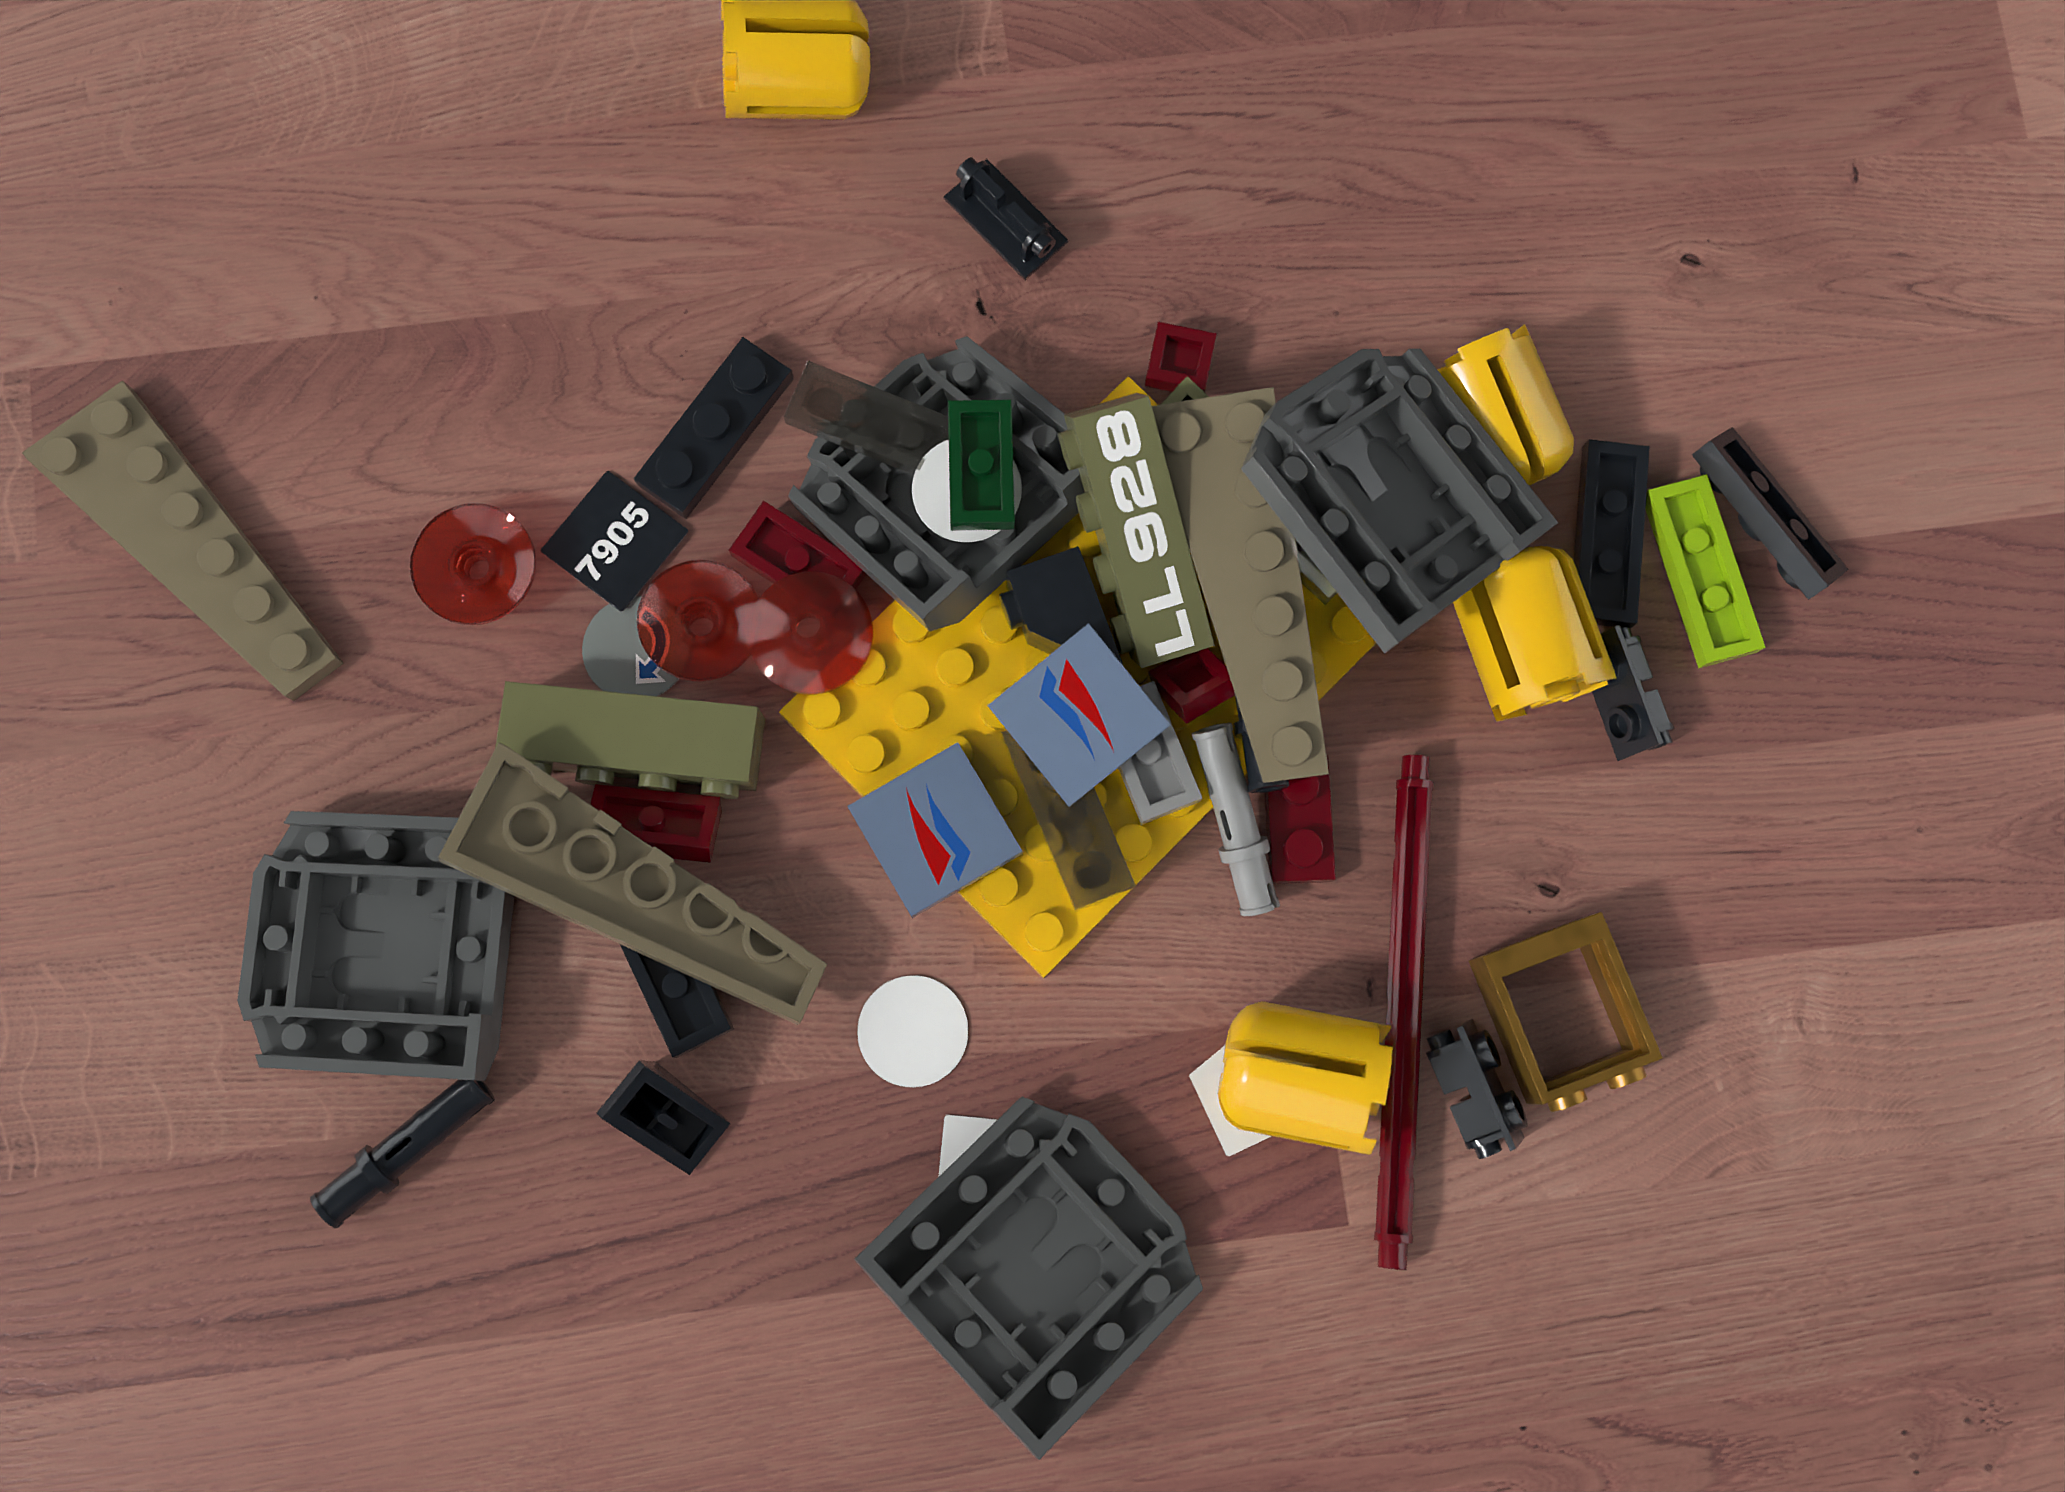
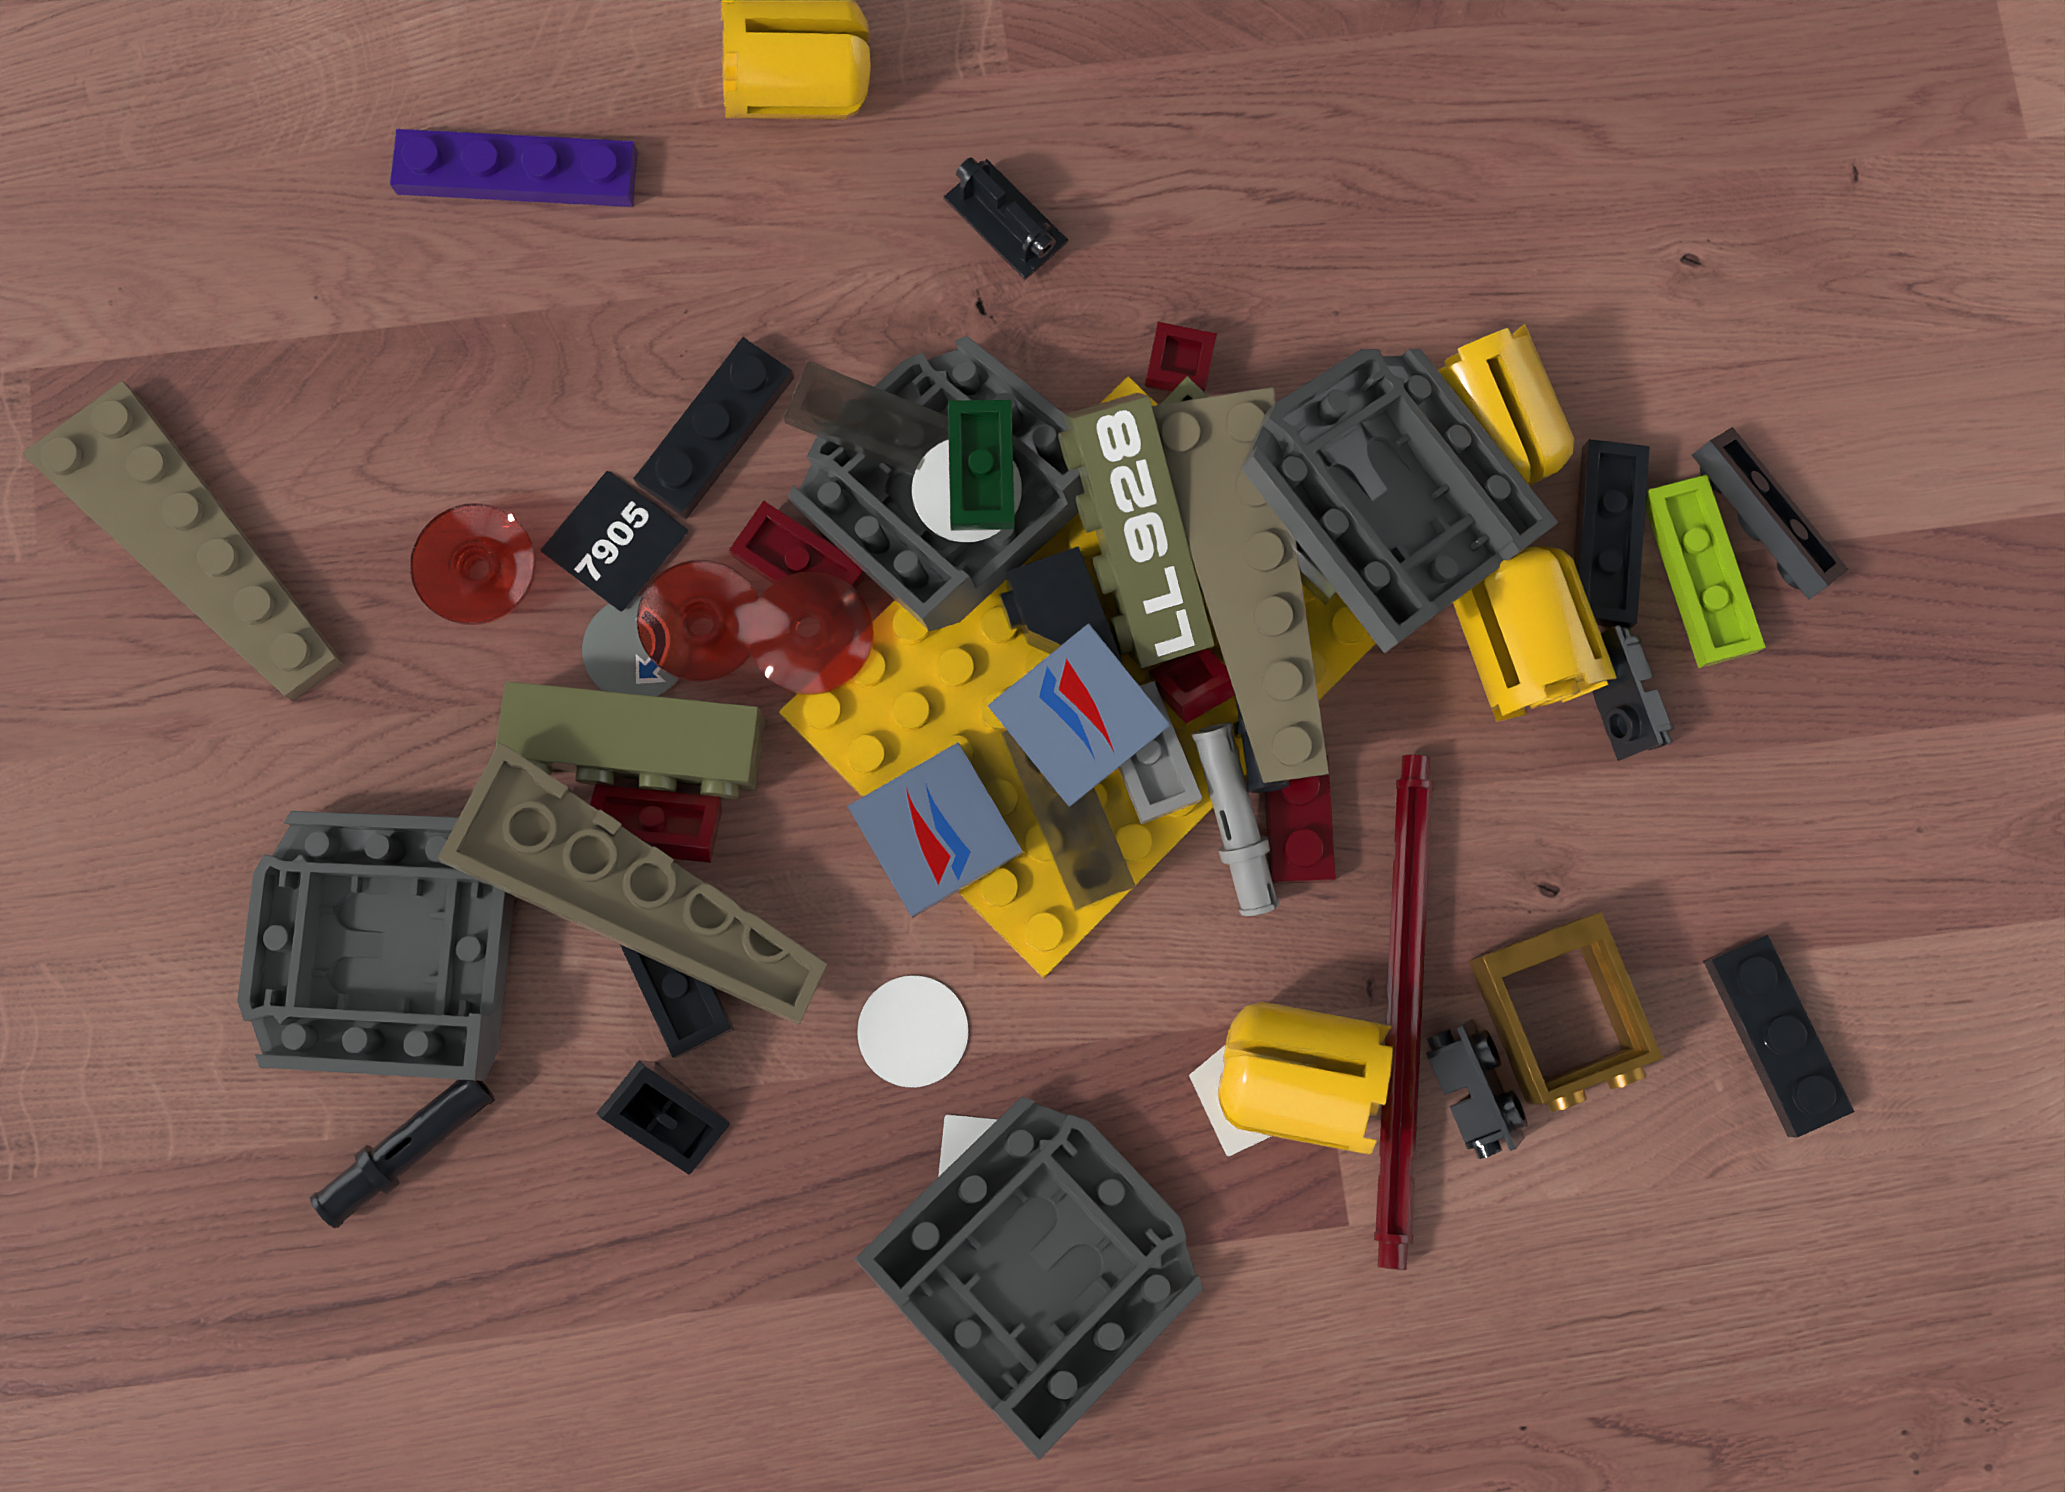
none -> dark purple plate [390,129,638,207]
none -> black plate [1703,935,1855,1138]

